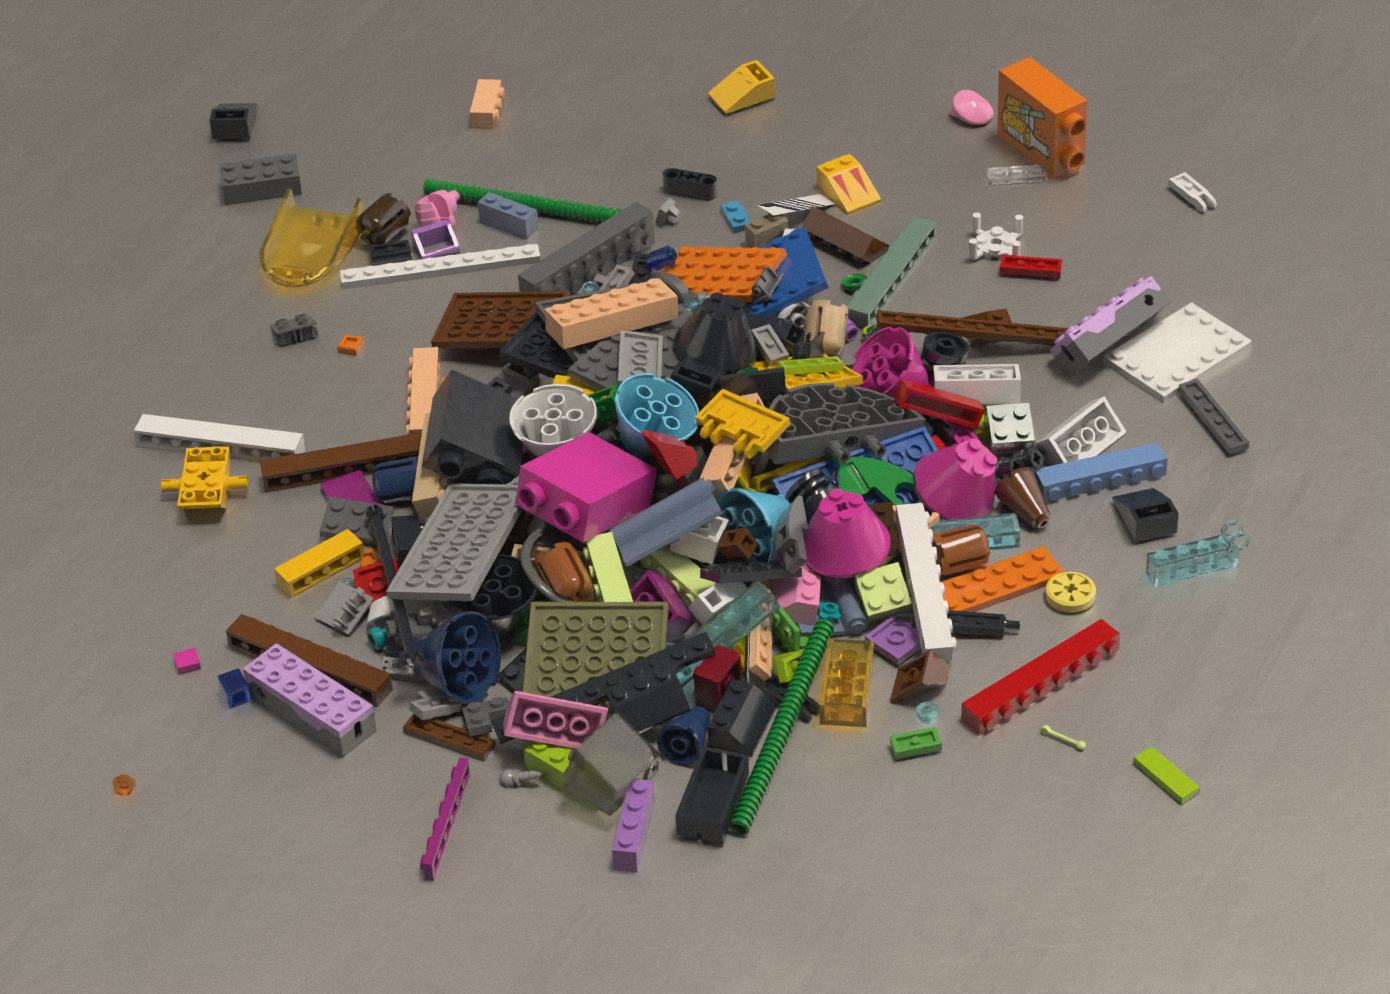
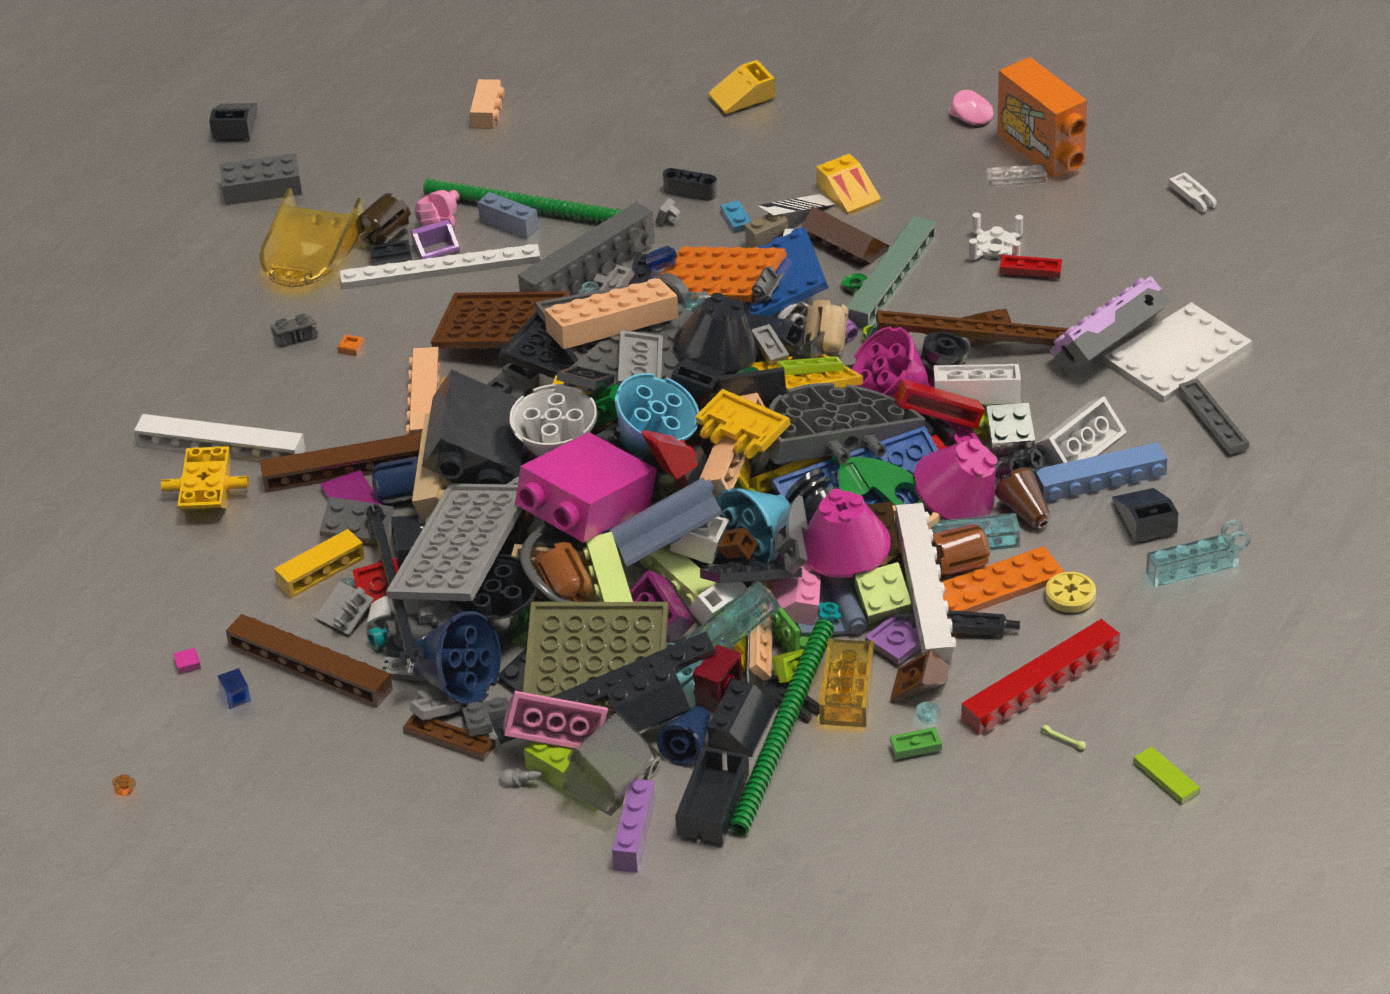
lavender piece [243,643,377,758] -> none
orange tile [360,548,380,567] -> none
magenta plate [420,757,471,881] -> none
none -> black plate [556,366,615,392]

